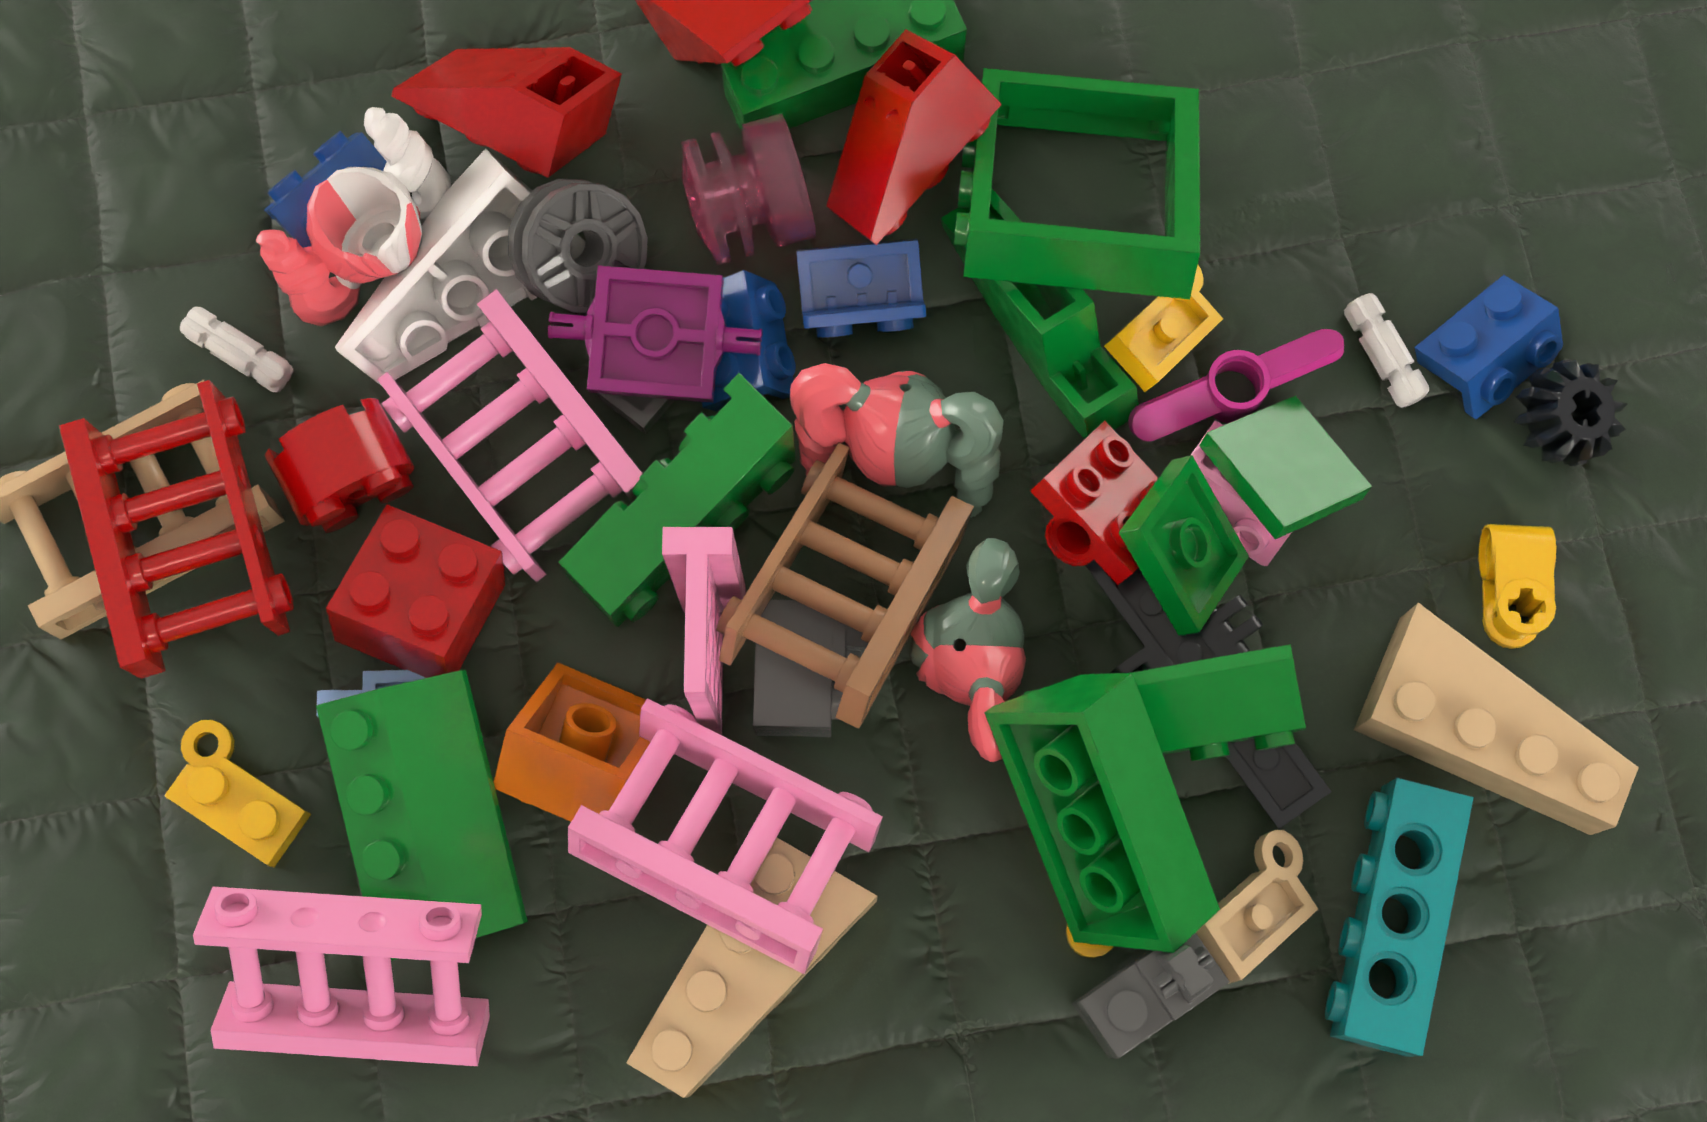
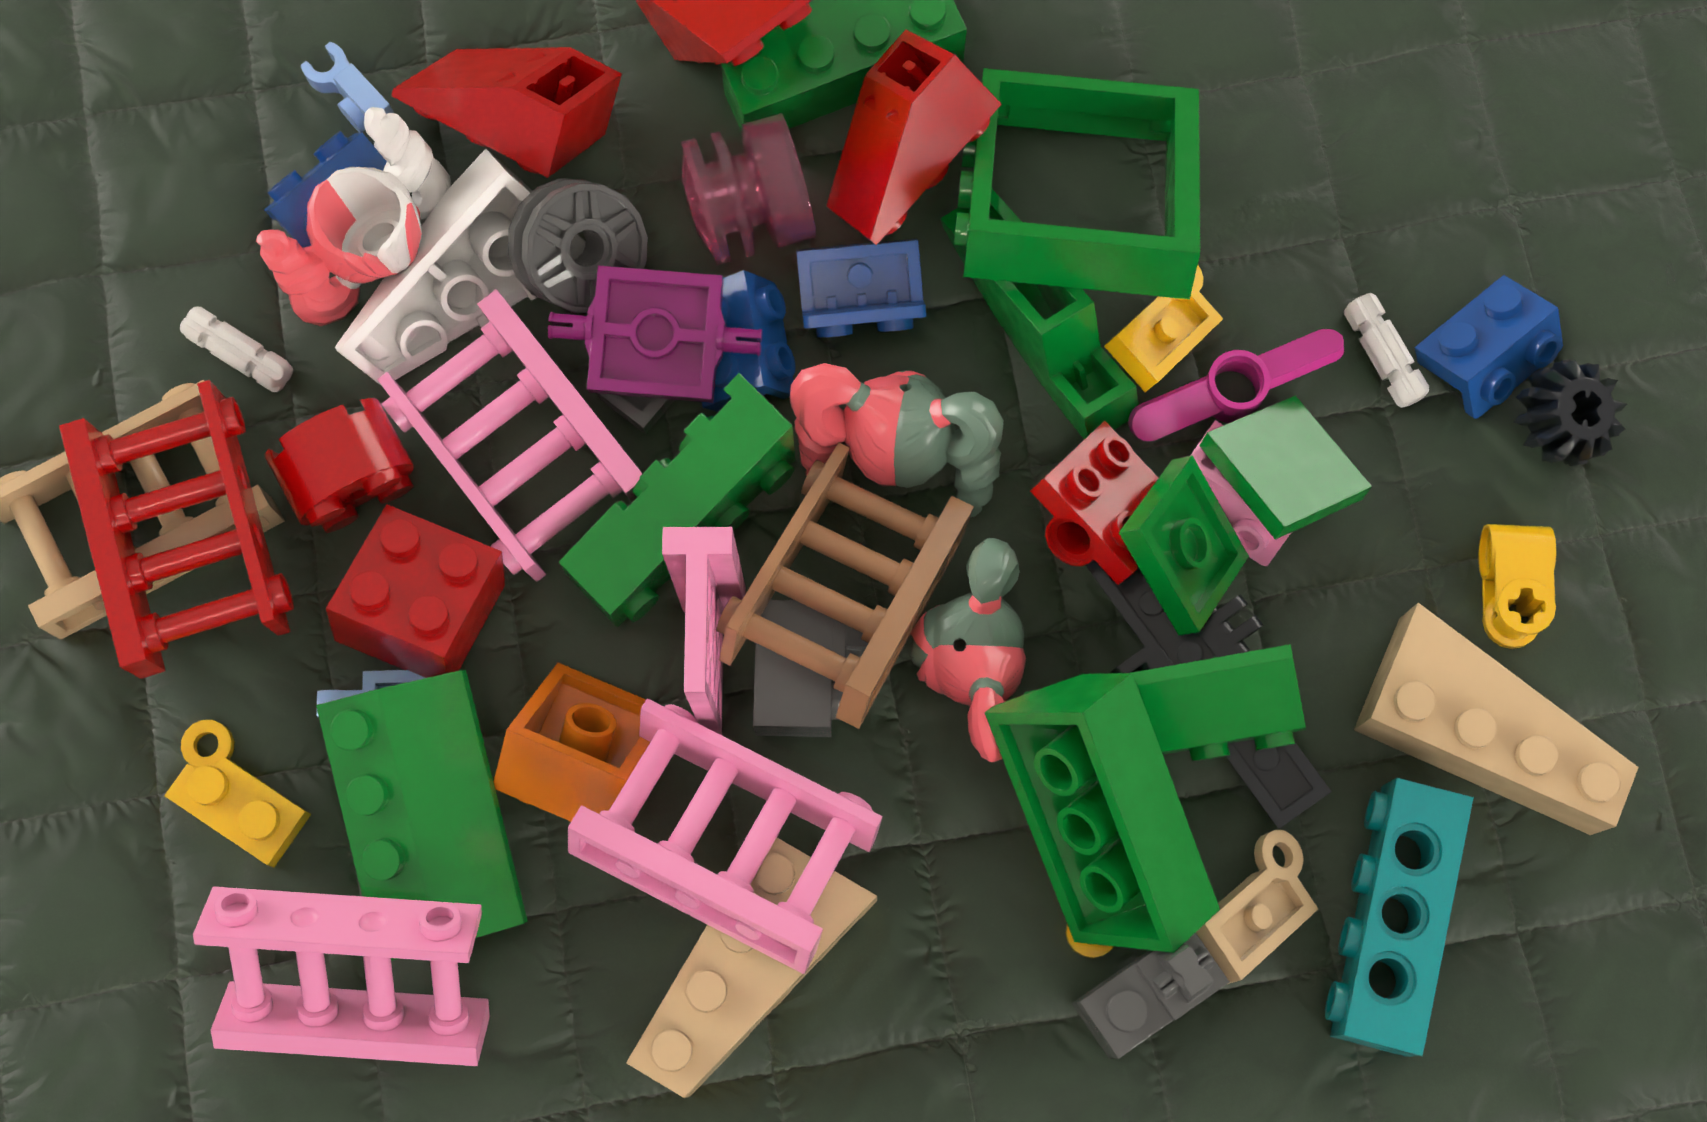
none -> light blue plate [301,42,394,132]

